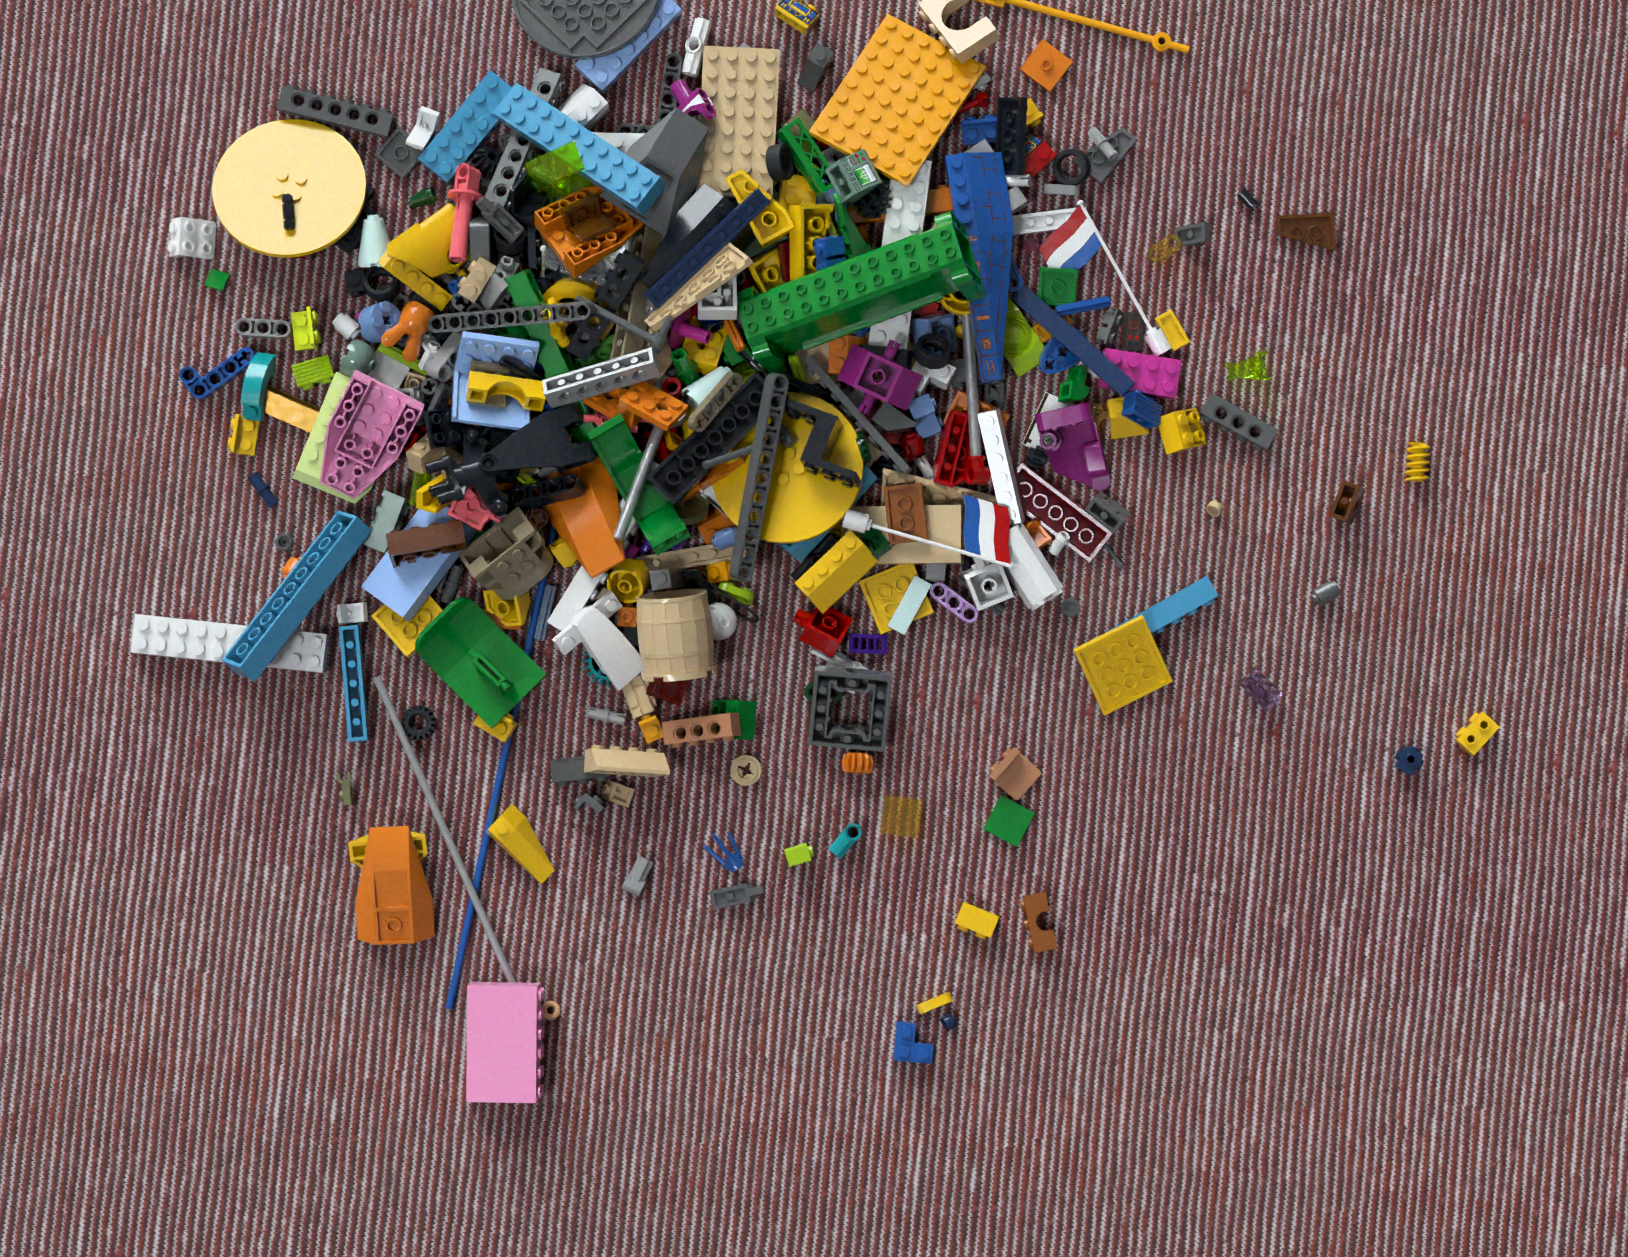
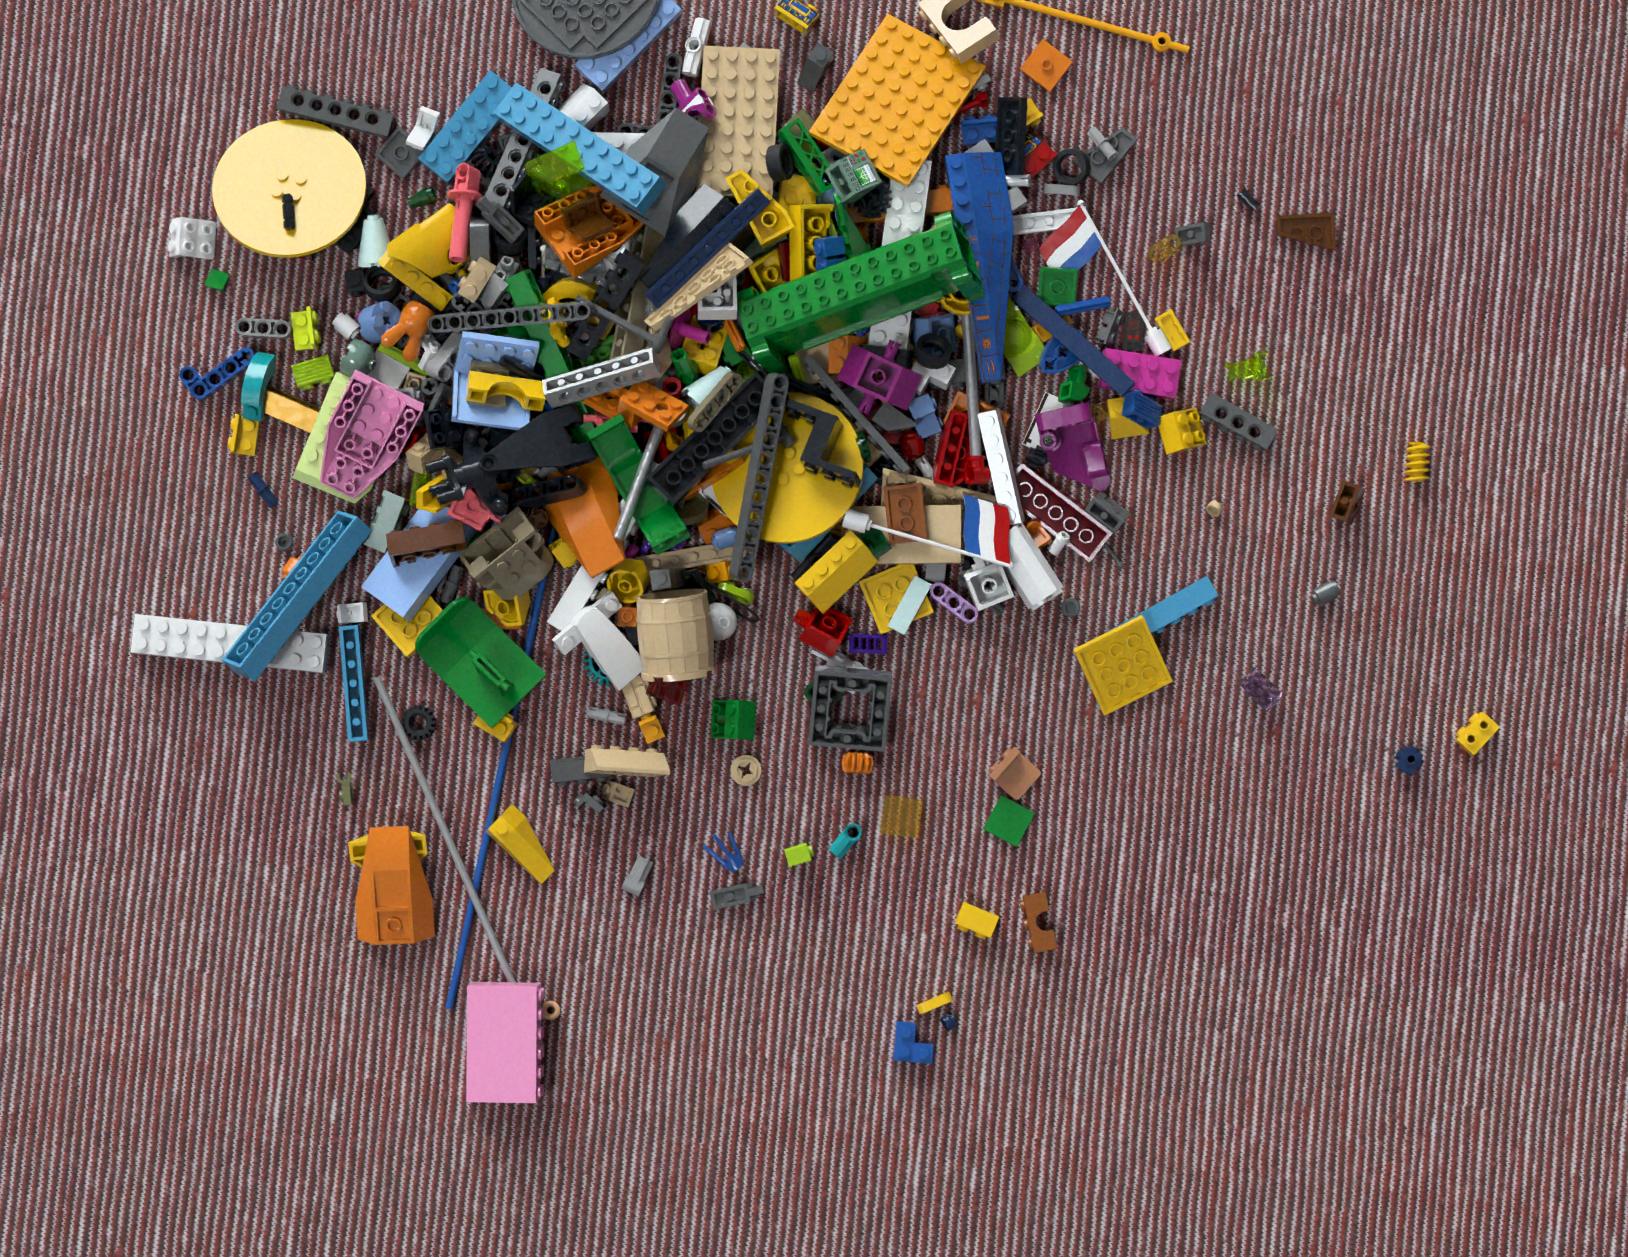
sand blue axle [534,585,557,641] -> none
nougat brick [662,712,741,748] -> none

